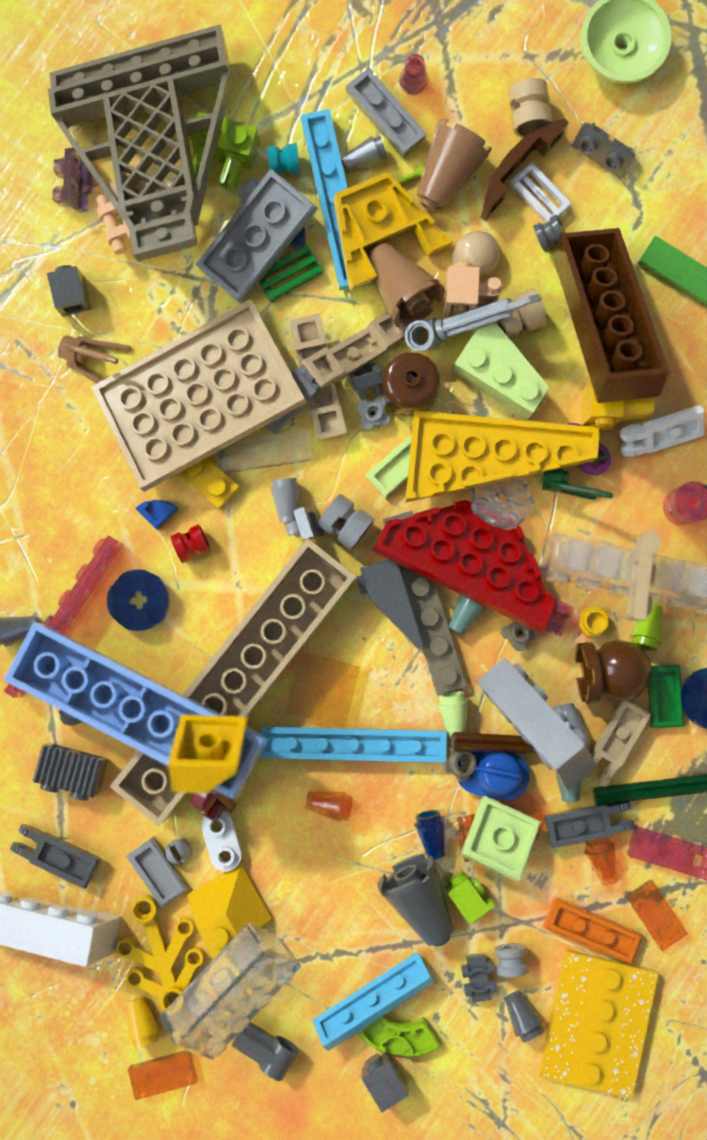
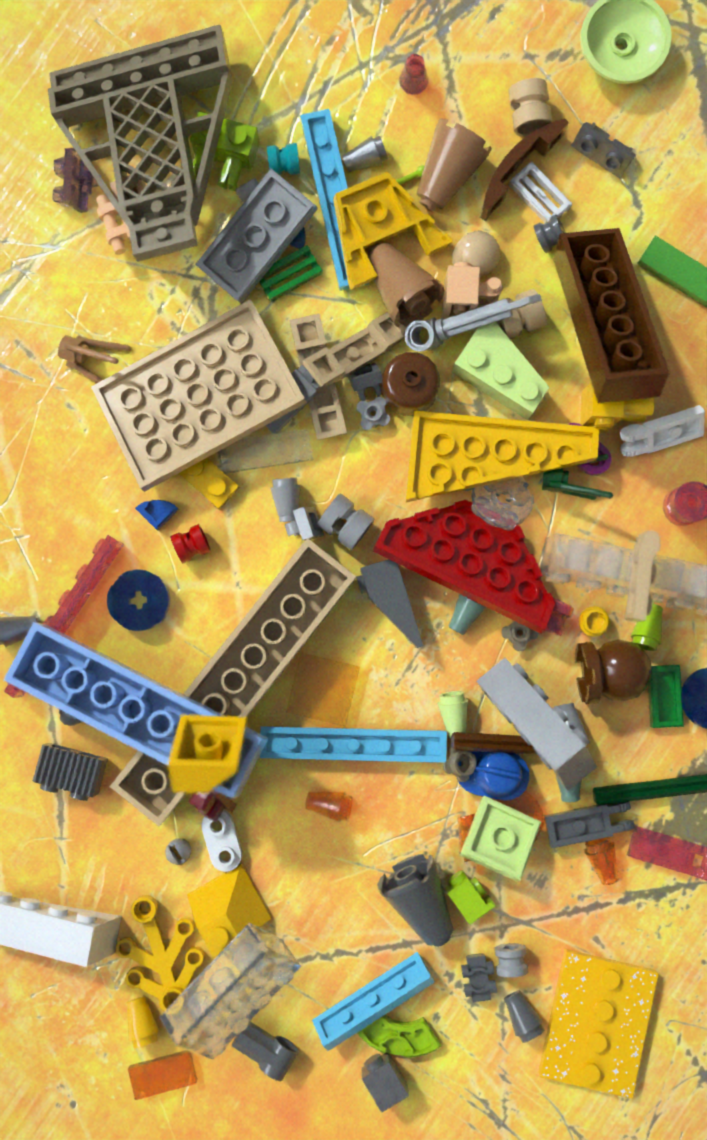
dark grey hinge [10,824,101,889] -> none
dark grey brick [47,265,92,317] -> none
light grey tile [126,836,188,908] -> none
light grey plate [346,67,427,158] -> none
yellowish green tile [365,435,412,499] -> none
dark tan plate [383,511,467,695] -> none
clear blue cone [414,810,446,859] -> none
orange tile [543,896,643,964] -> none
tan hinge [586,700,651,787] -> none
clear orange tile [625,879,688,951] -> none

